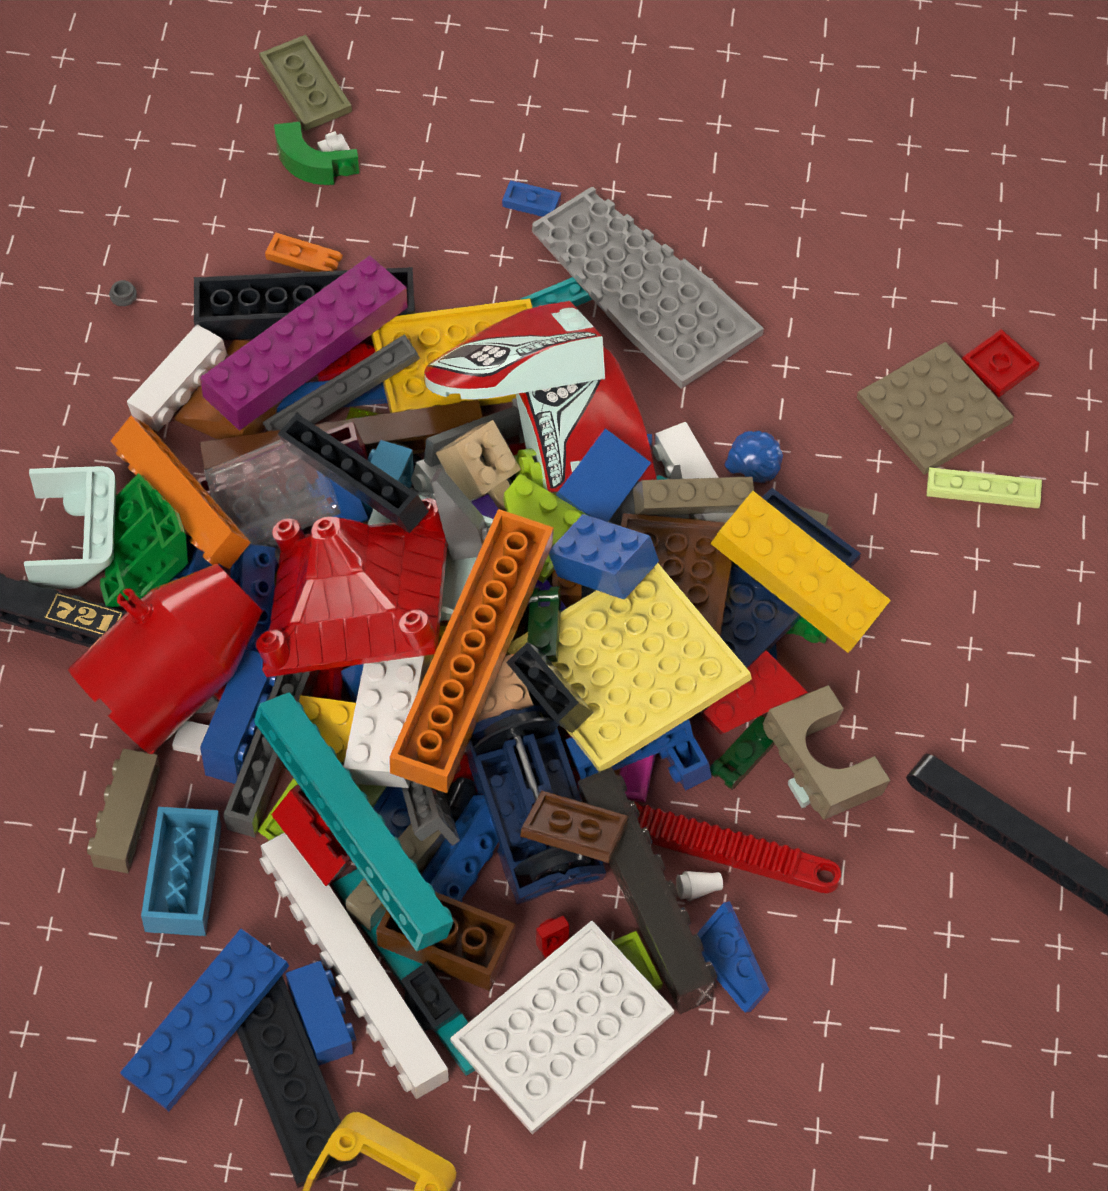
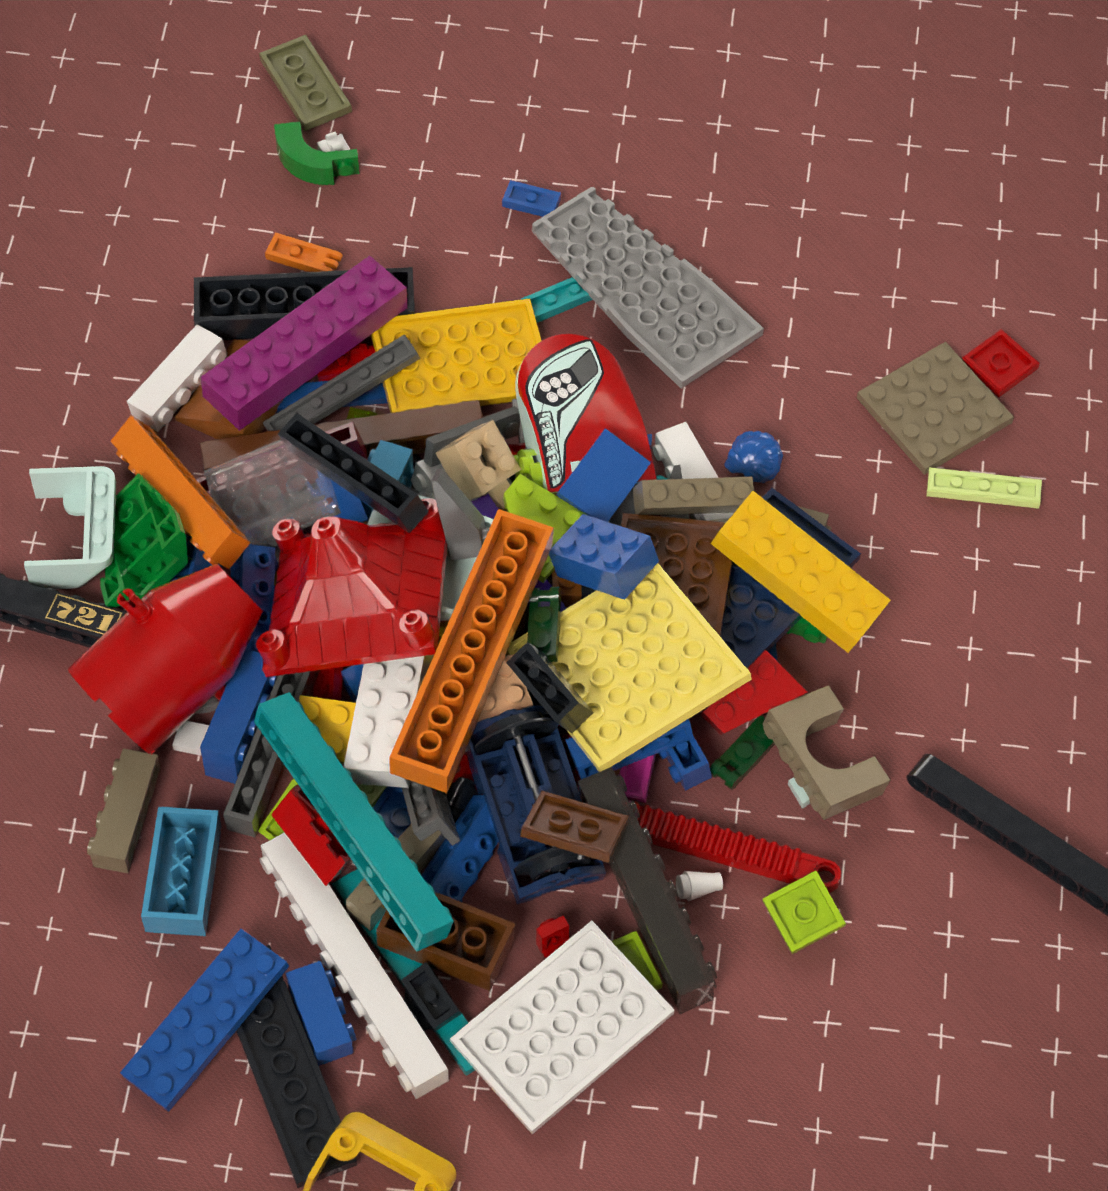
dark grey plate [109,280,137,306] -> none
windscreen [424,301,605,399] -> none
blue wing [687,901,770,1013] -> none
none -> lime plate [762,871,846,954]

